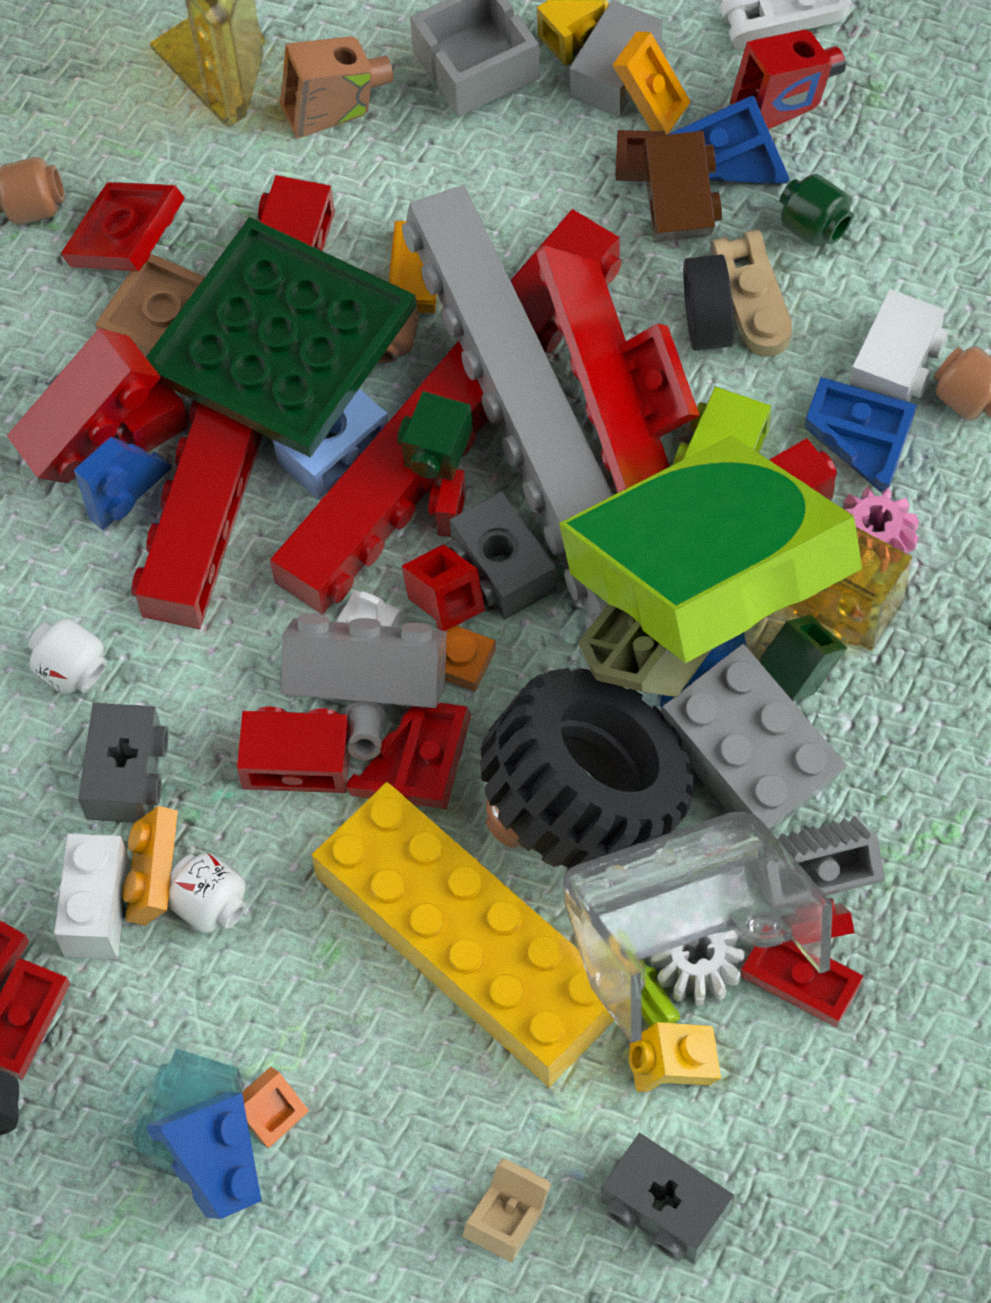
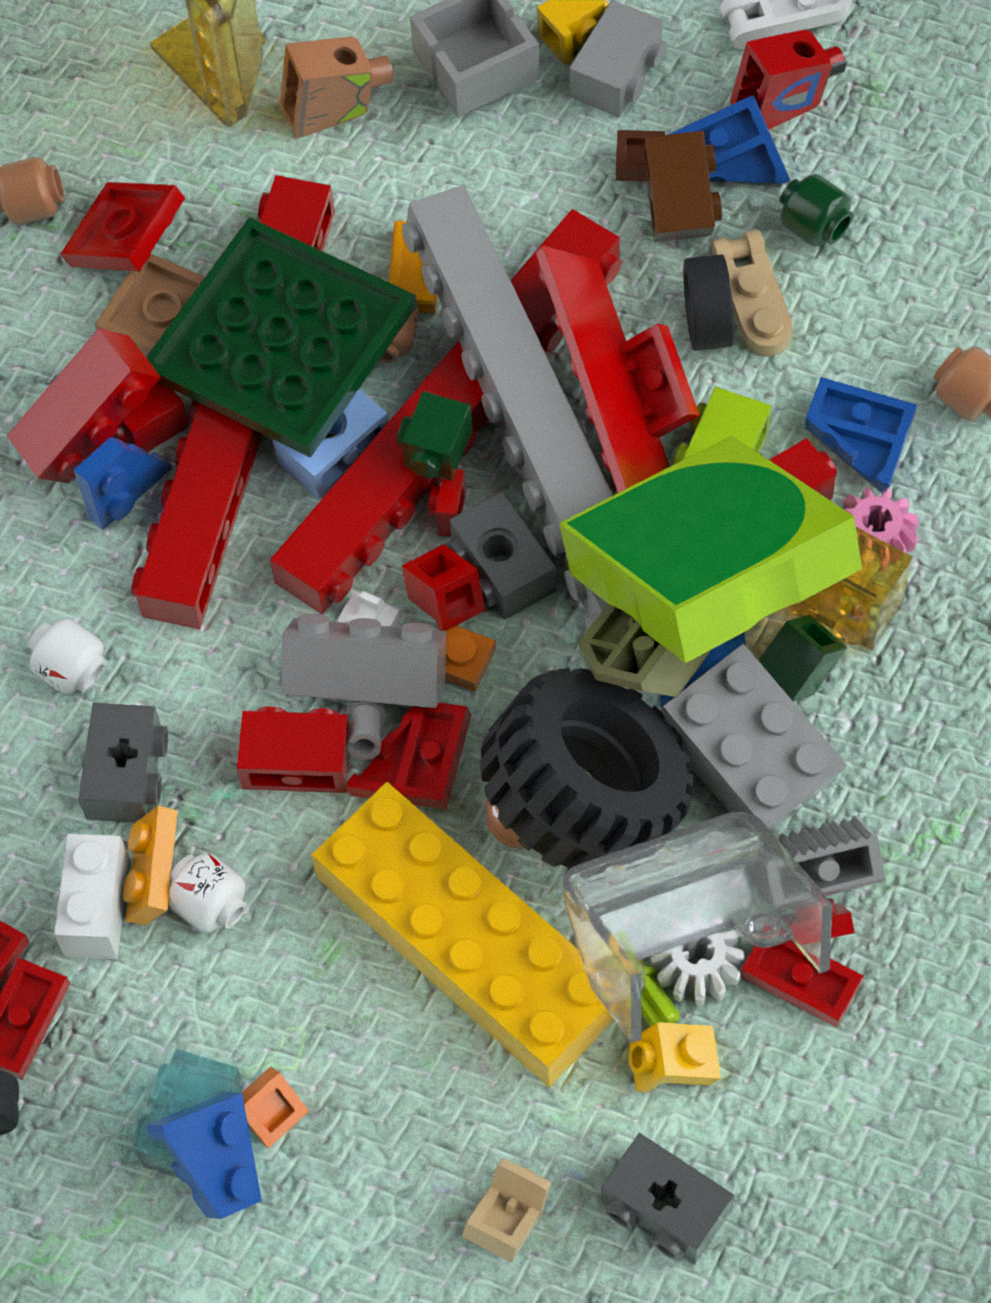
light orange plate [612,31,691,135] -> none
white brick [850,289,949,402] -> none

